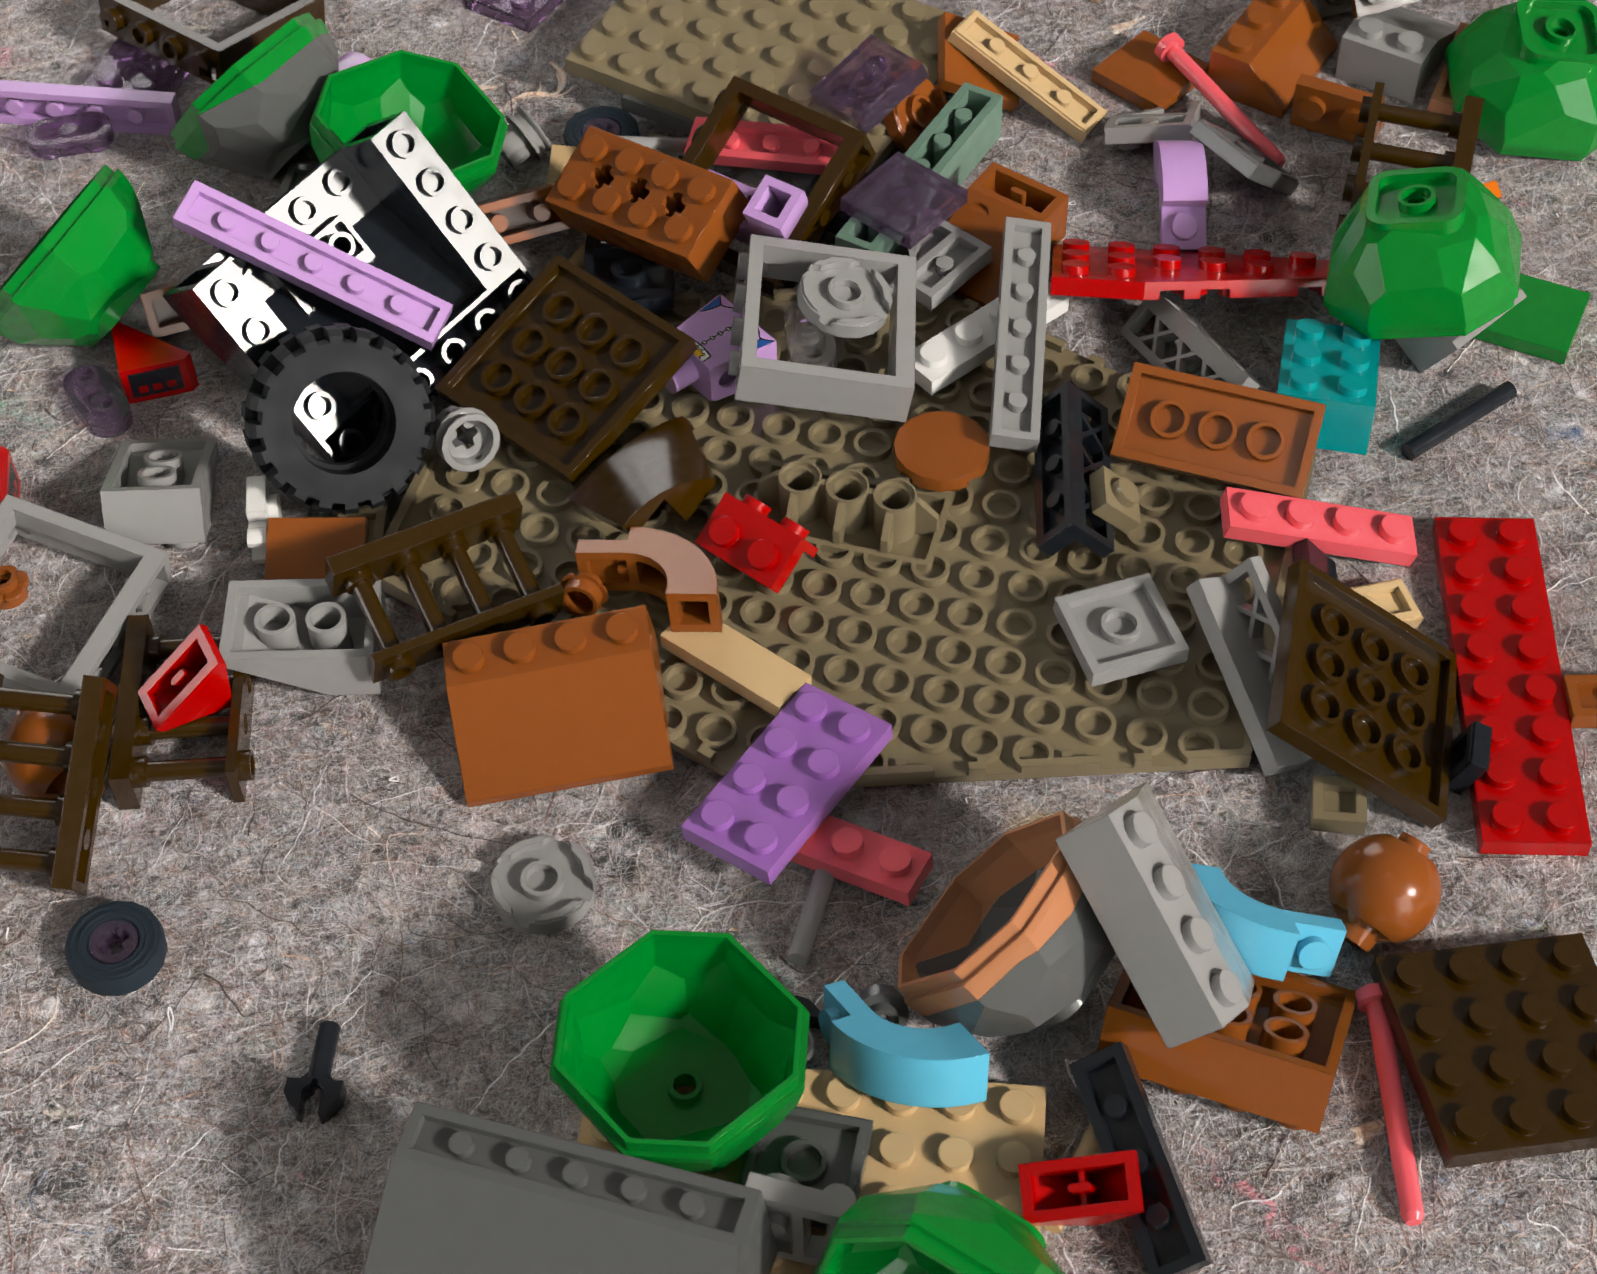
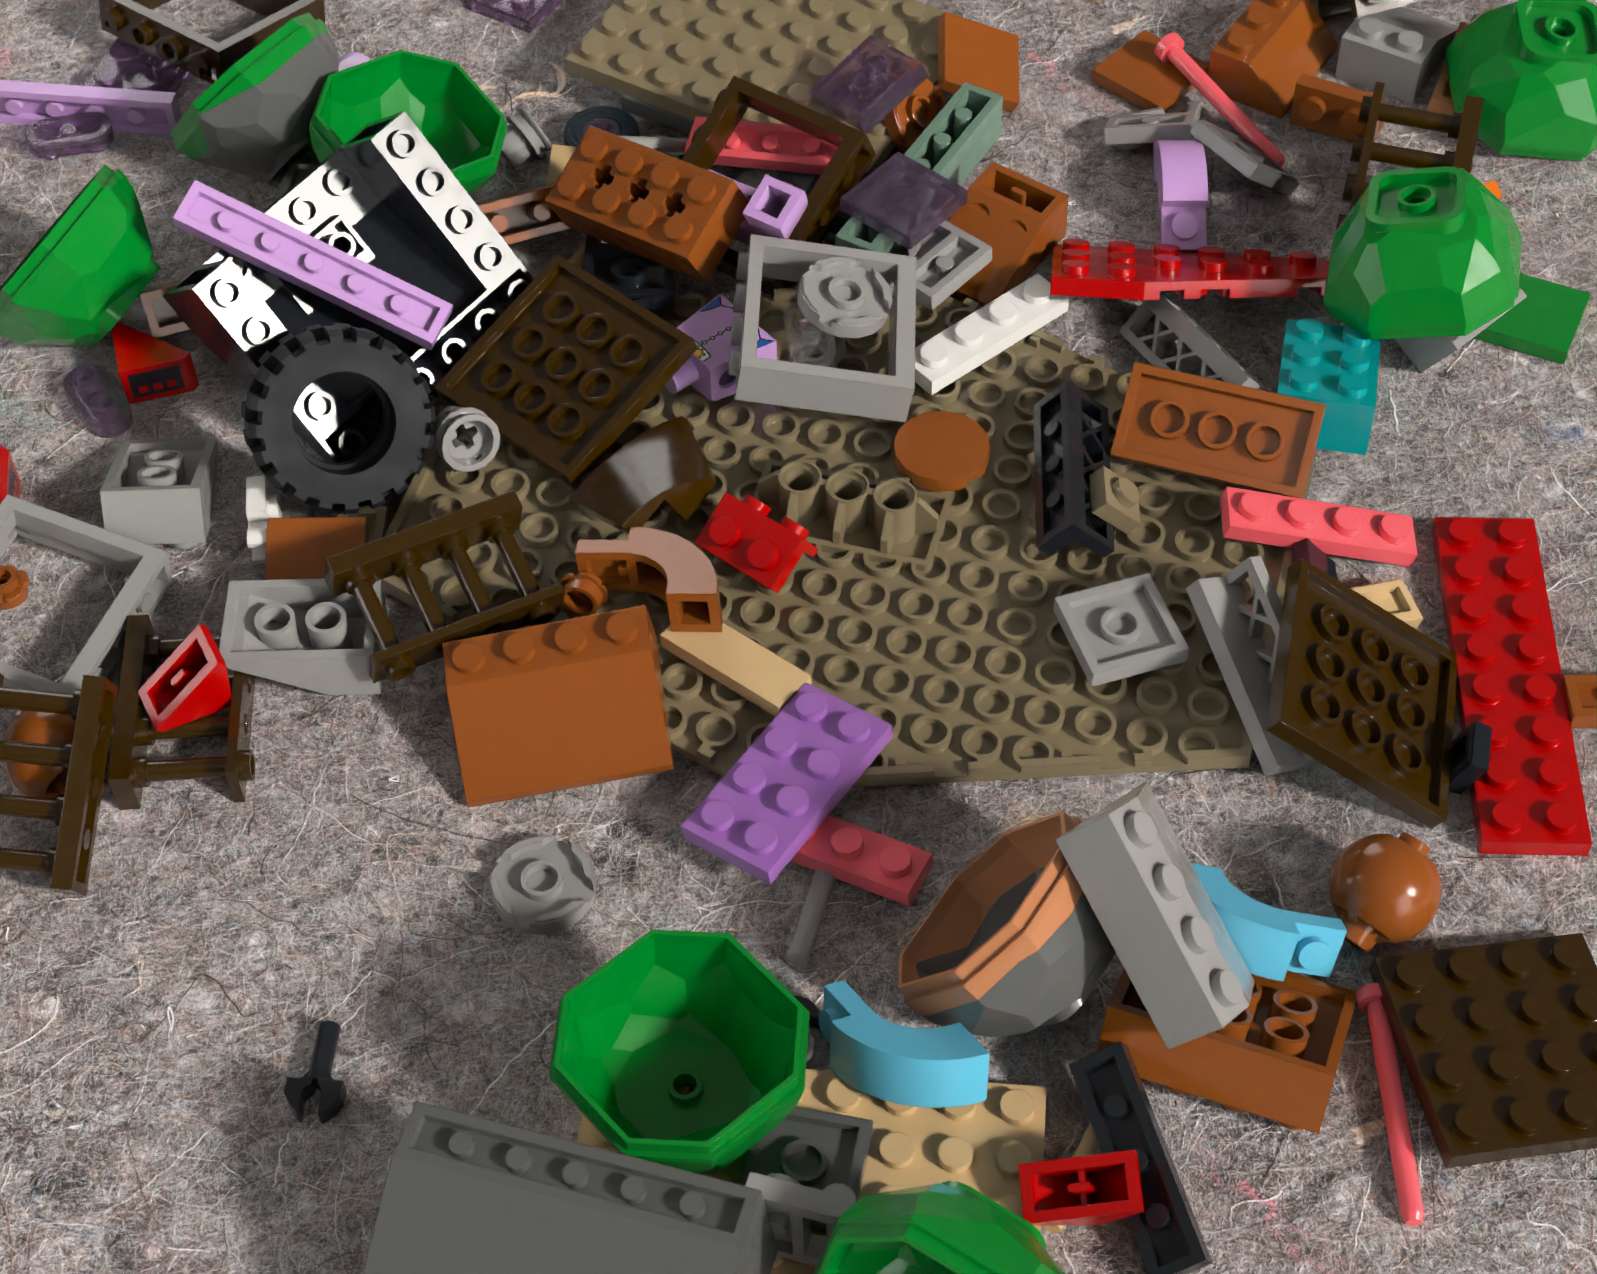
black bush [65,901,167,996] -> none
dark grey plate [858,984,909,1026] -> none
tan tile [947,9,1108,144] -> none
light grey plate [988,216,1052,452] -> none
dark tan plate [1310,775,1367,835] -> none
black bar [1401,381,1517,461] -> none

